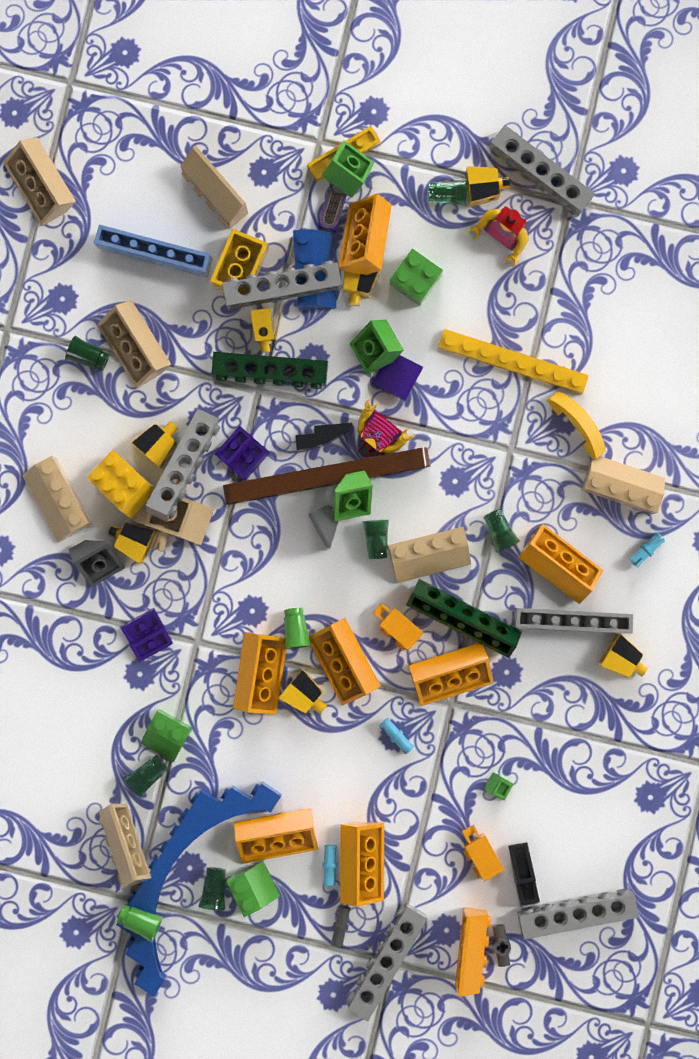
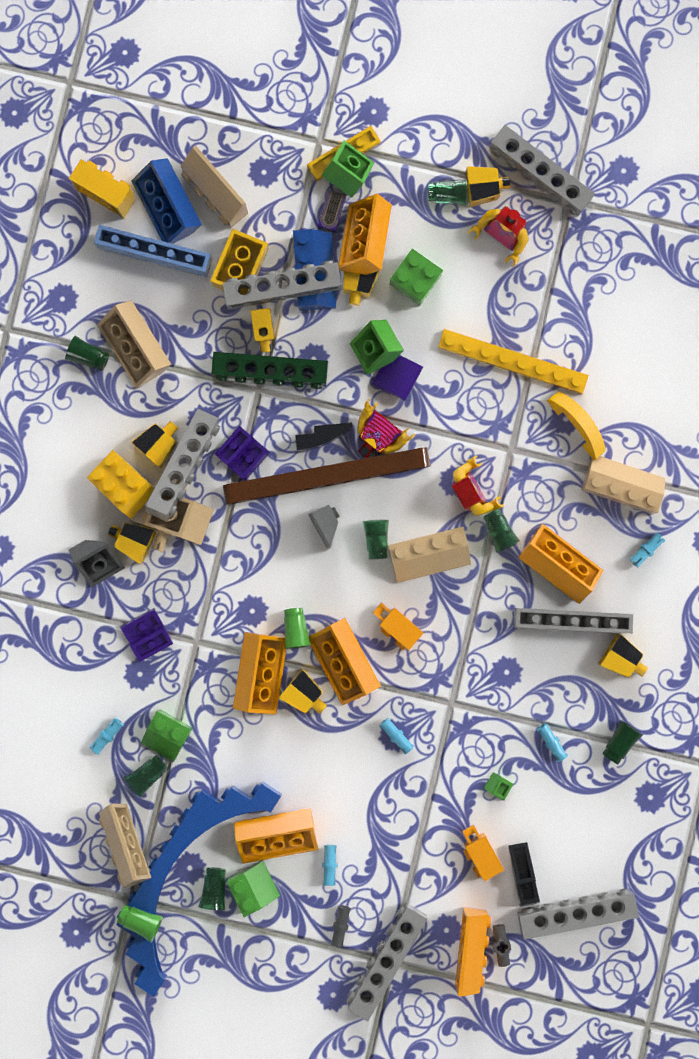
tan slope [3,138,76,226] -> none
tan slope [22,456,92,543] -> none
bright green slope [333,471,373,522] -> none
light orange slope [340,822,384,907] -> none
dark green brick [406,579,522,658] -> none
light orange slope [408,643,494,706] -> none
none -> yellow brick [69,159,136,218]
none -> medium azure pin [89,717,124,755]
none -> blue slope [131,158,202,244]
none -> torso [452,456,504,516]
none -> medium azure pin [537,723,568,762]
none -> dark green plant [602,720,643,765]

